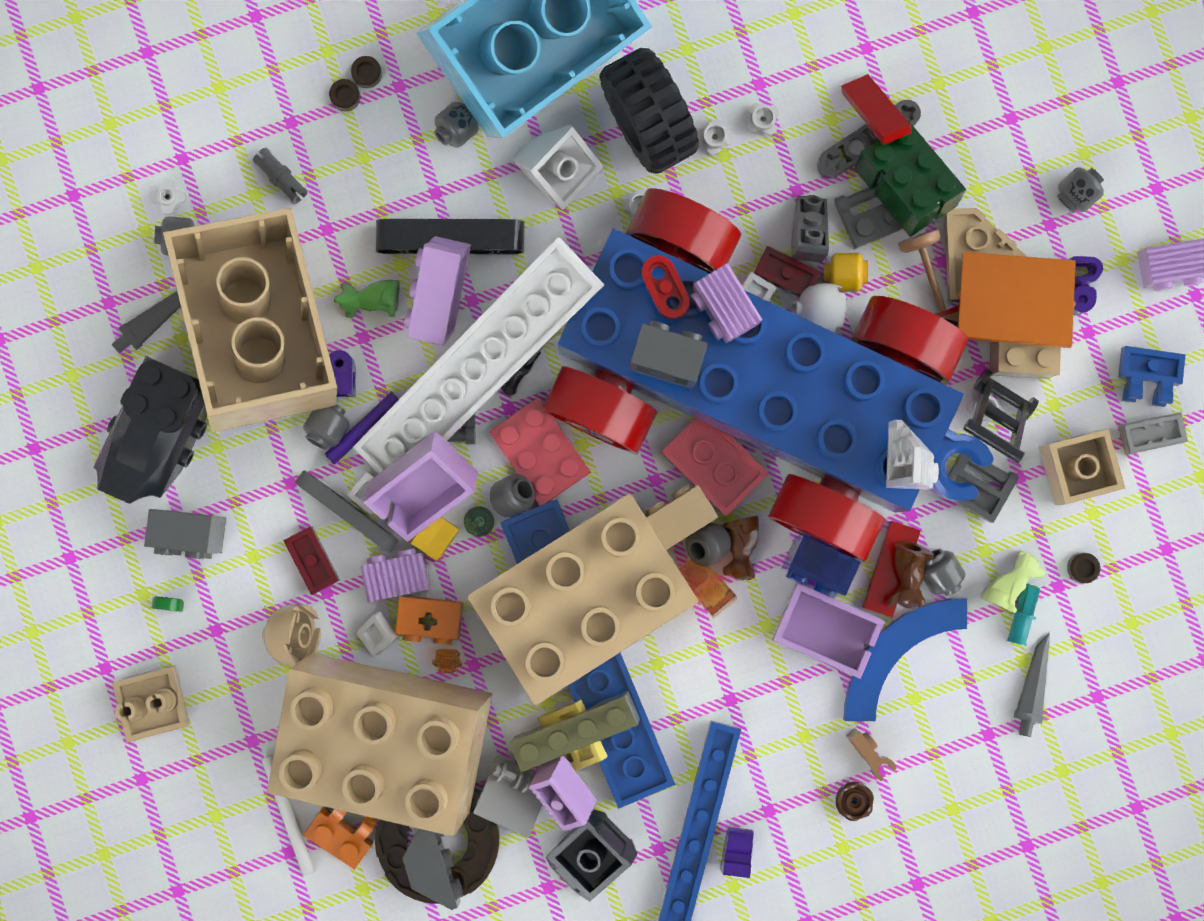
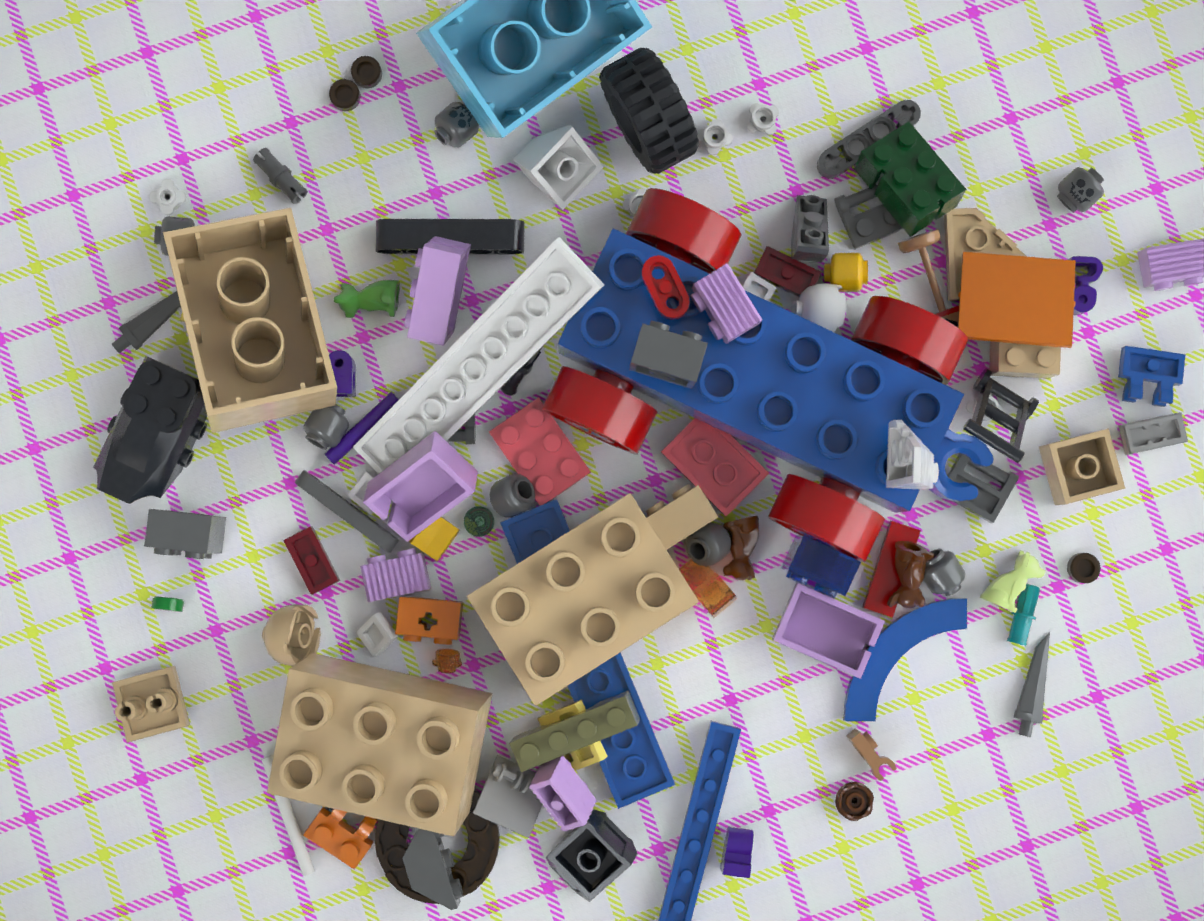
red tile [841,74,911,145] -> none

